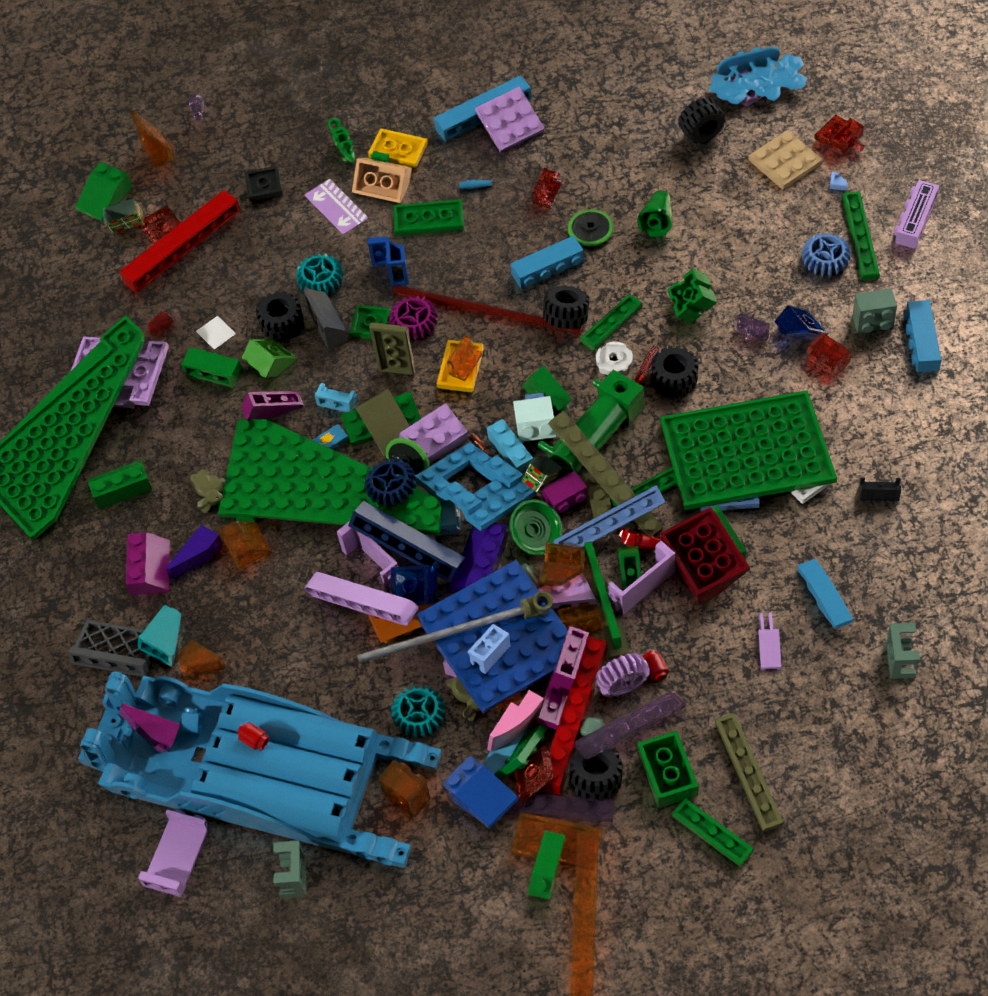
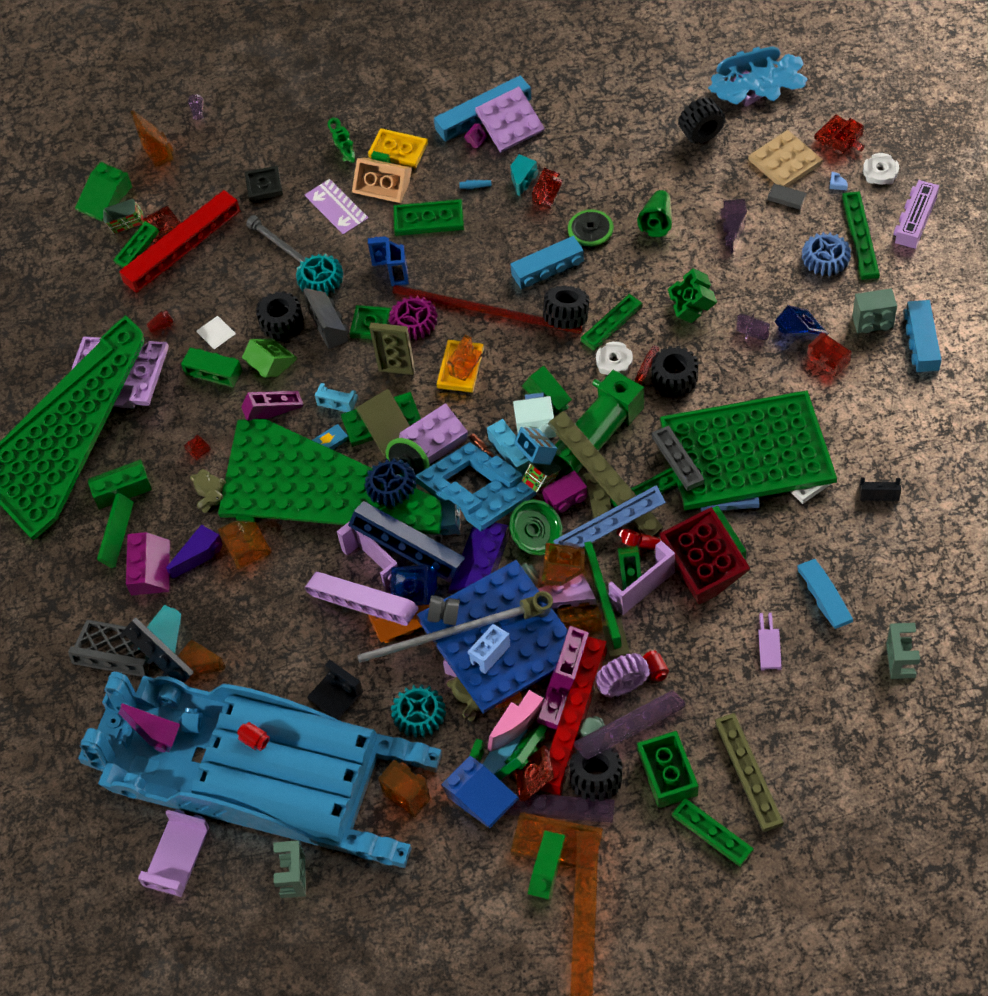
none -> green tile [97,493,134,568]
none -> green plate [113,221,160,268]
none -> black hinge [119,617,194,683]
none -> clear red tile [184,435,211,461]
none -> dark grey piece [246,215,305,262]
none -> black bracket [307,660,363,720]
none -> dark grey wheel [427,595,460,626]
none -> magenta tile [464,124,487,148]
none -> green tile [469,738,485,762]
none -> teal slope [510,154,538,196]
none -> dark azure brick [514,427,558,465]
none -> dark grey plate [652,425,704,491]
none -> clear purple slope [720,198,747,253]
none -> dark grey tile [767,184,807,210]
none -> white plate [863,153,899,185]

